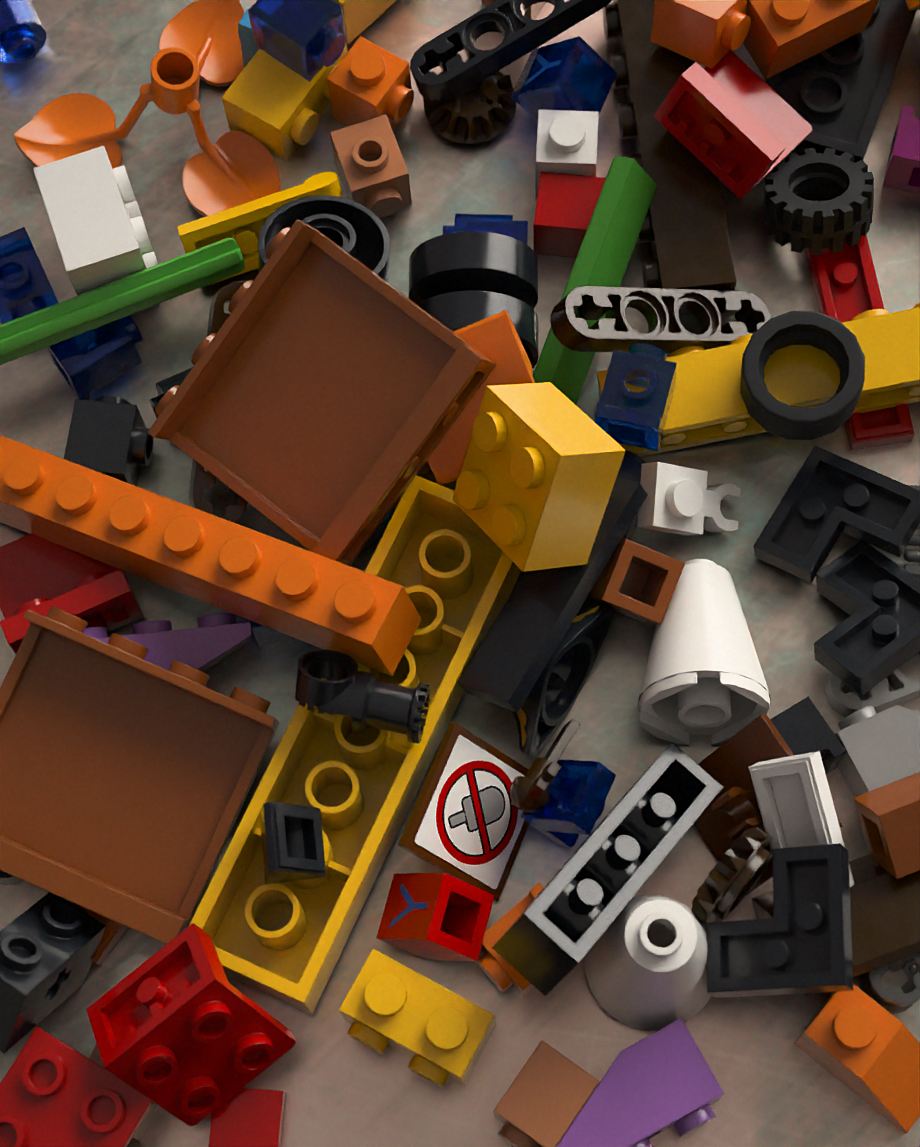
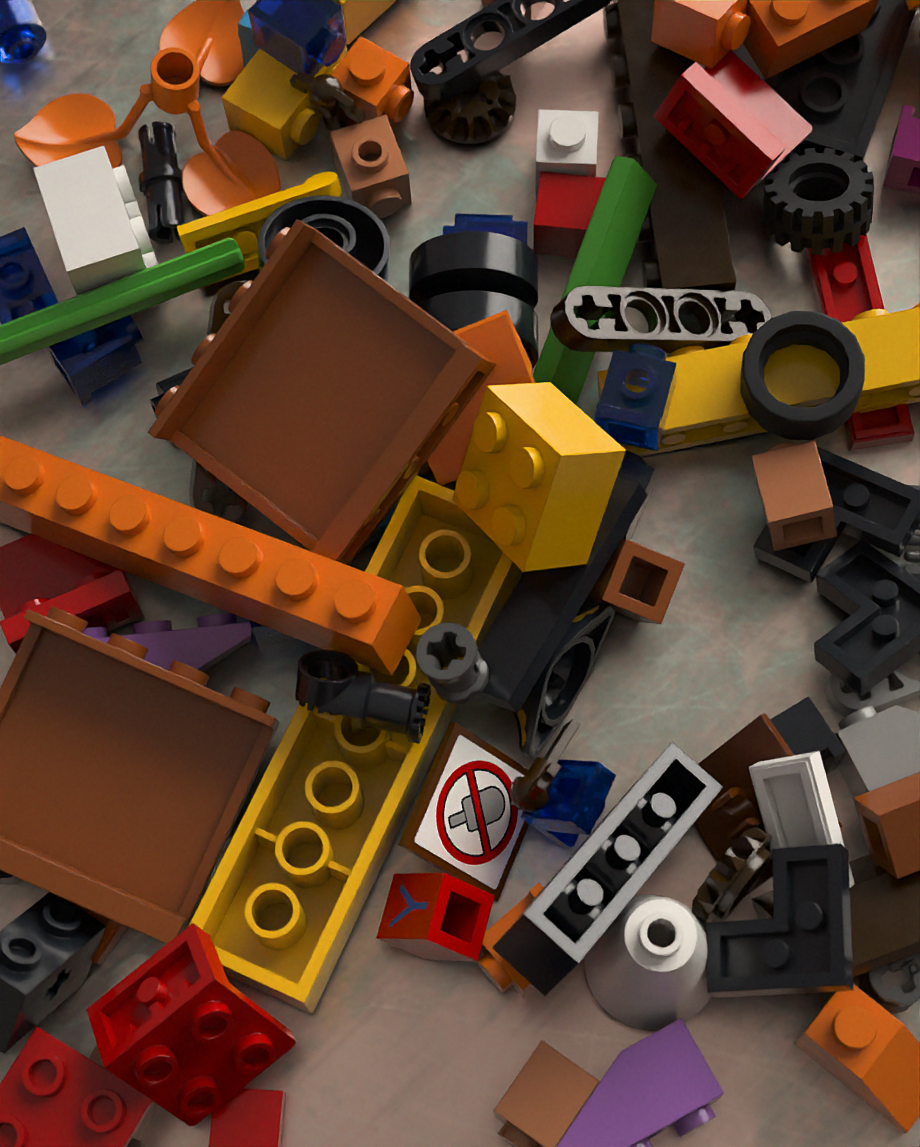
black brick [64,396,153,486] -> none
black slope [260,801,326,884] -> none
yellow brick [339,948,496,1088] -> none
clear blue brick [510,36,618,122] -> none
white plate [637,462,741,536] -> none
white cone [638,559,771,745] -> none
none -> black pin [138,121,185,243]
none -> dark brown piece [290,72,365,131]
none -> dark grey bush [416,623,489,704]
none -> nougat brick [751,440,837,551]

